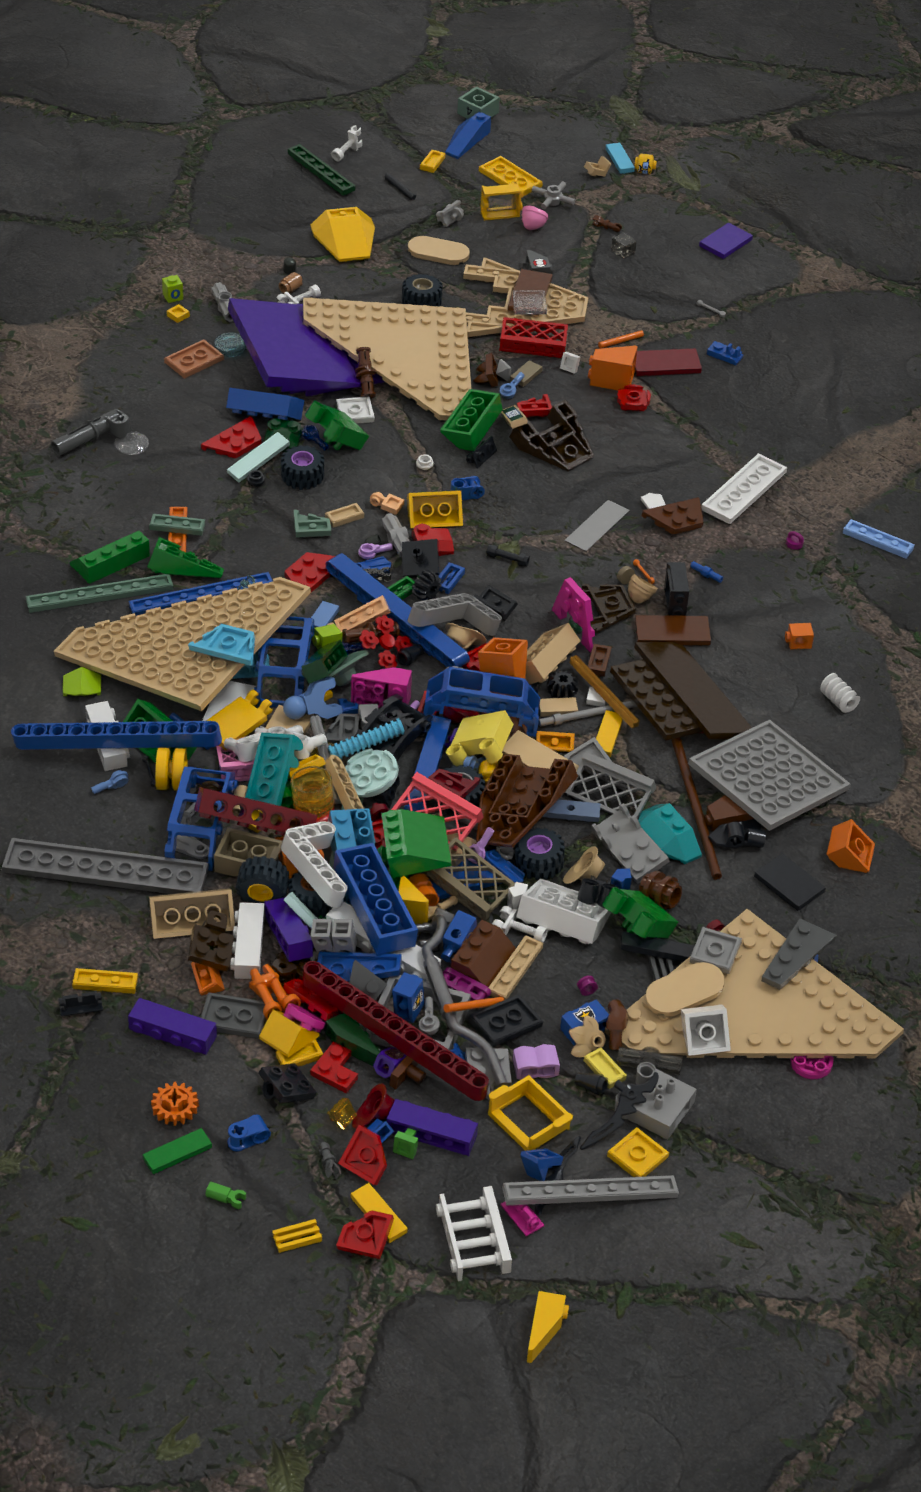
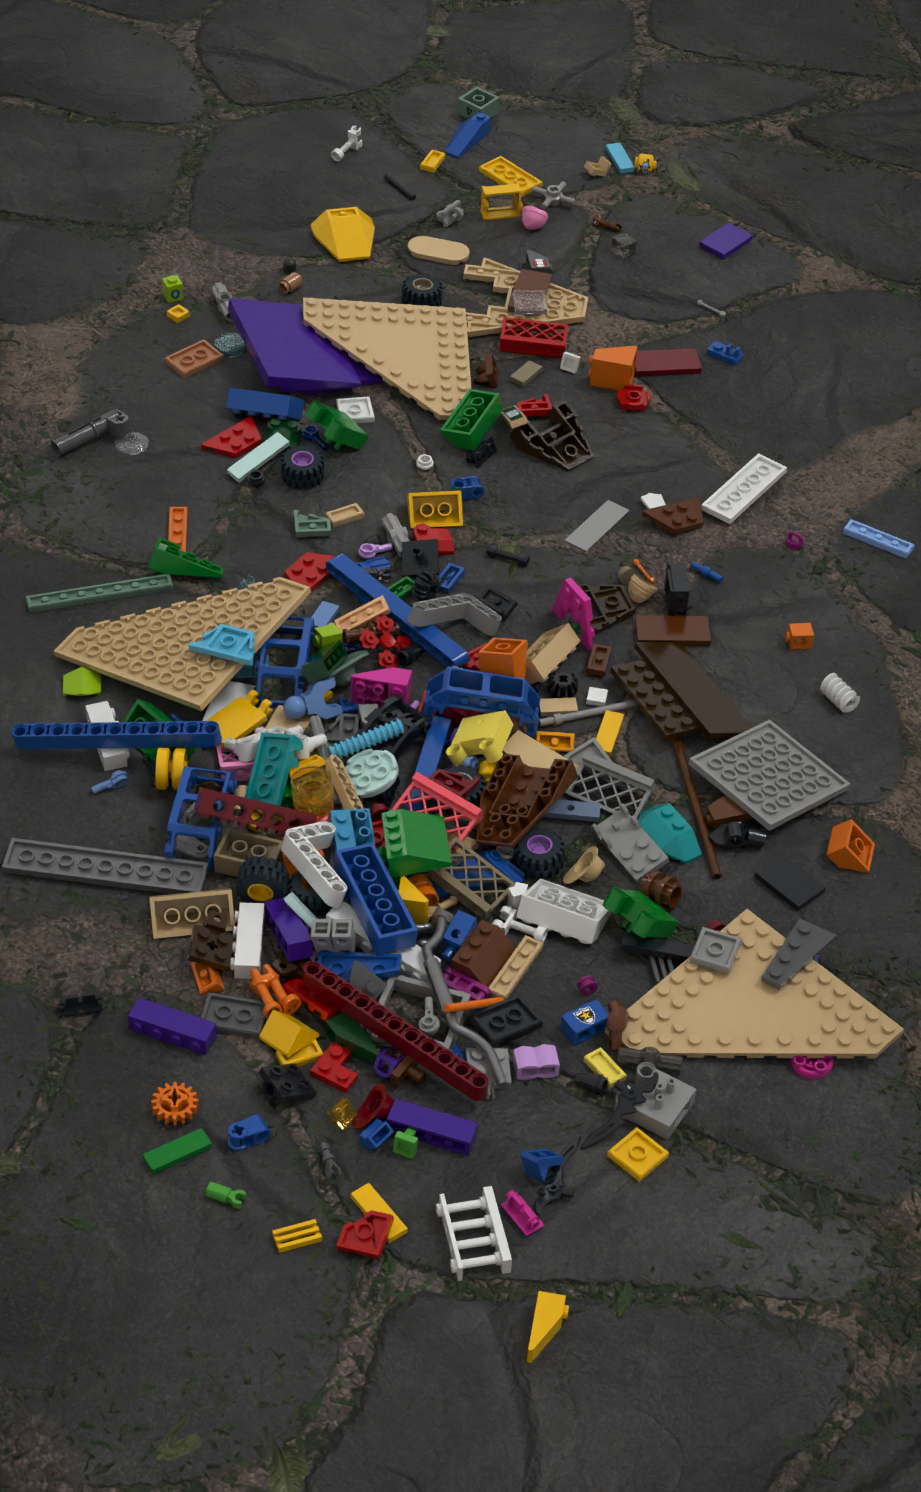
green slope [70,531,150,584] -> none
yellow tile [72,968,138,994] -> none
blue tile [128,572,273,616] -> none
sand green tile [149,514,206,536] -> none
white bar [277,284,321,304] -> none
dark pink tile [284,1003,326,1033] -> none
dark green plate [288,144,355,196] -> none
red plate [338,1125,387,1185] -> none
reddish brown piece [355,347,377,399] -> none
light nougat plate [370,492,405,515] -> none
blue brick [392,972,424,1023] -> none
tan piece [445,623,486,650] -> none
lavender plate [466,827,494,864] -> none
yellow piece [488,1075,573,1151] -> none
light grey slope [496,359,511,382] -> none
medium blue plate [500,372,525,399] -> none
light grey tile [502,1175,679,1205] -> none
pearl gold axle [569,655,640,729] -> none
tan plate [569,1016,606,1057] -> none
black piece [577,875,619,908] -> none
orange bar [598,330,644,349] -> none
blue piece [611,868,632,890] -> none
tan tile [646,962,724,1017] -> none
white slope [681,1005,731,1056] -> none

